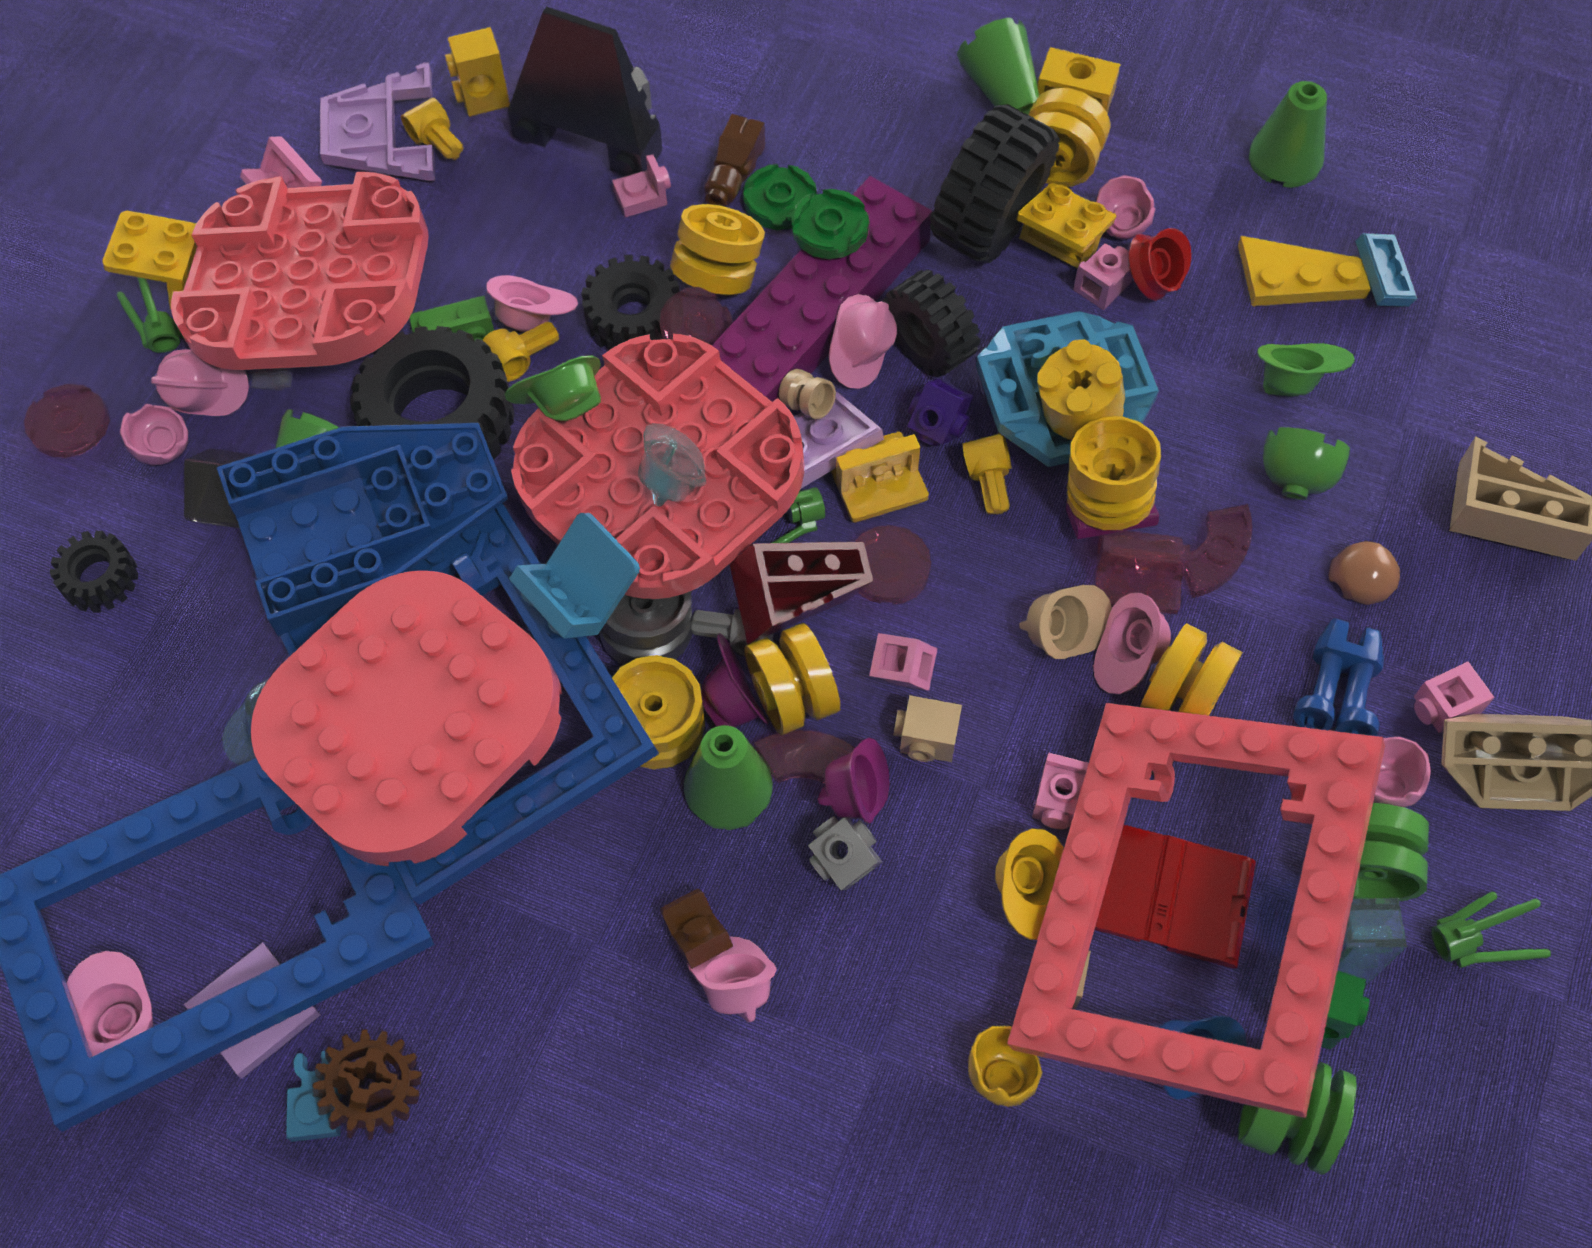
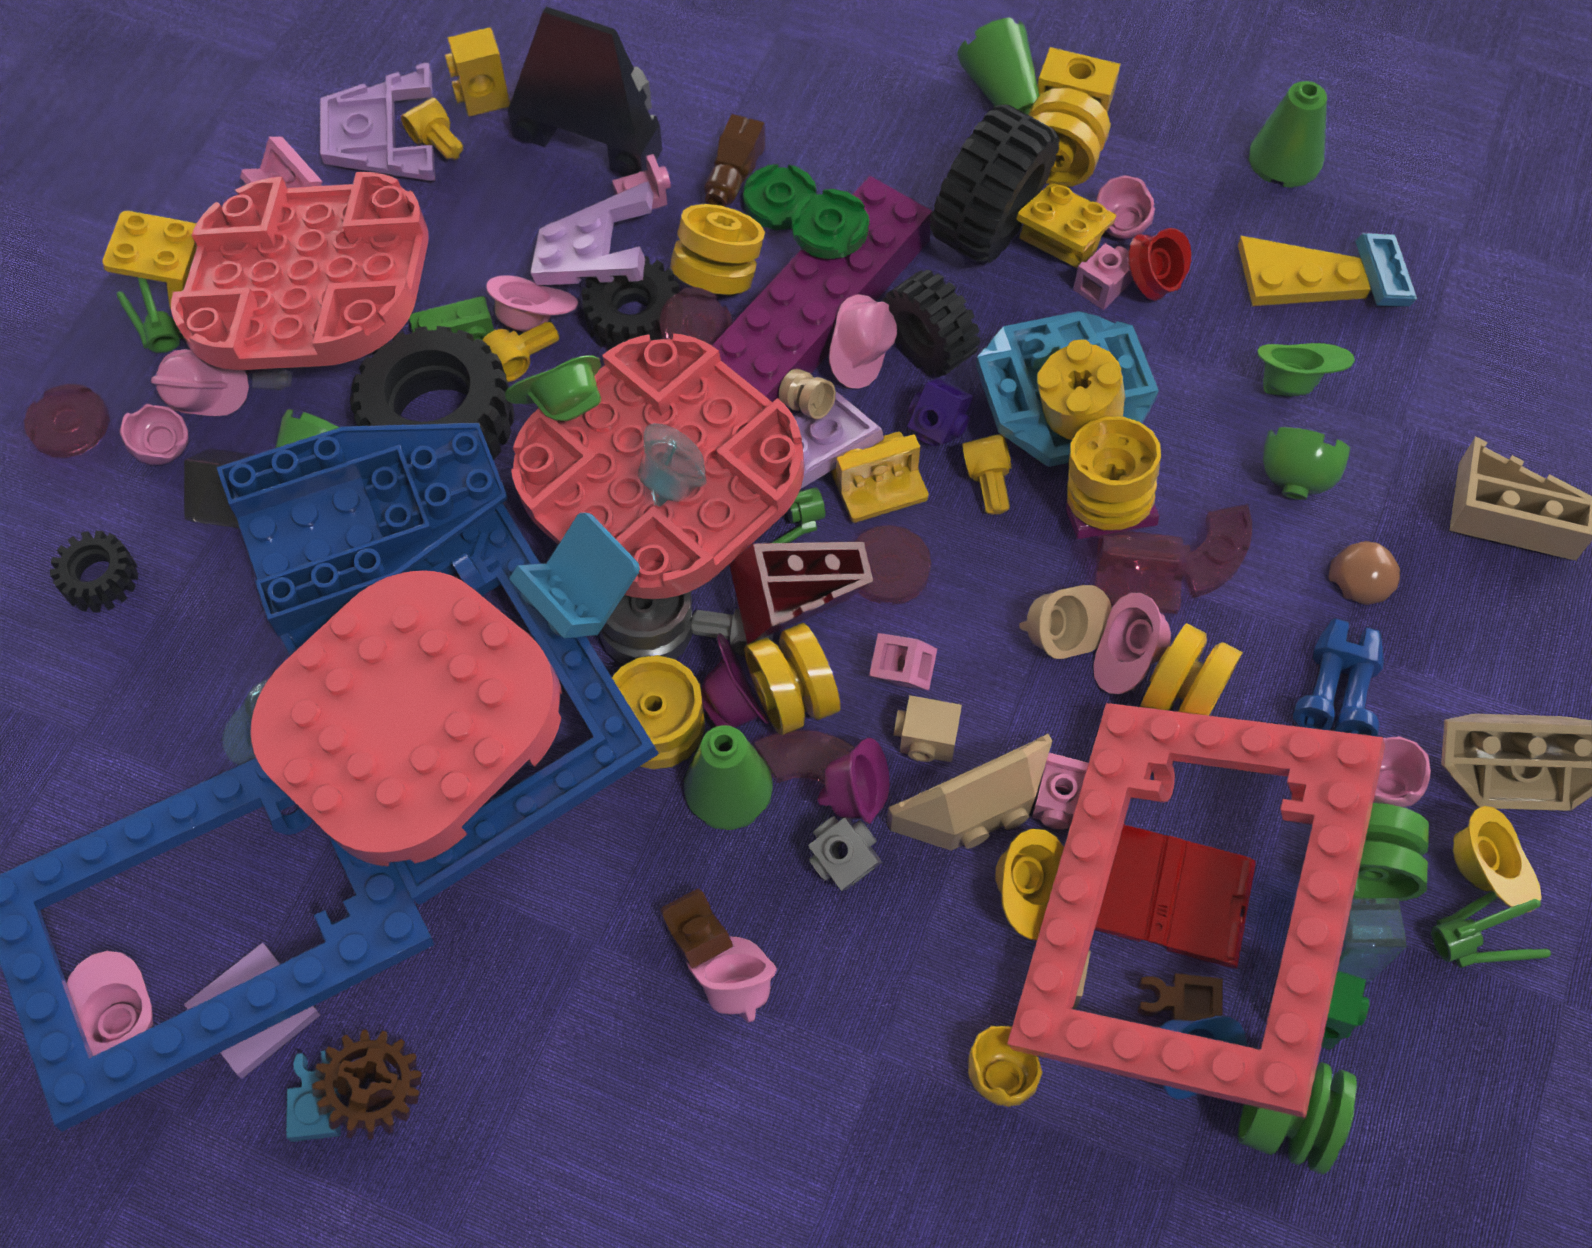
bright pink brick [1414,661,1495,733] -> none
none -> lavender wing [531,182,654,285]
none -> tan wedge [887,734,1052,851]
none -> reddish brown plate [1137,973,1223,1021]
none -> yellow piece [1453,806,1541,913]

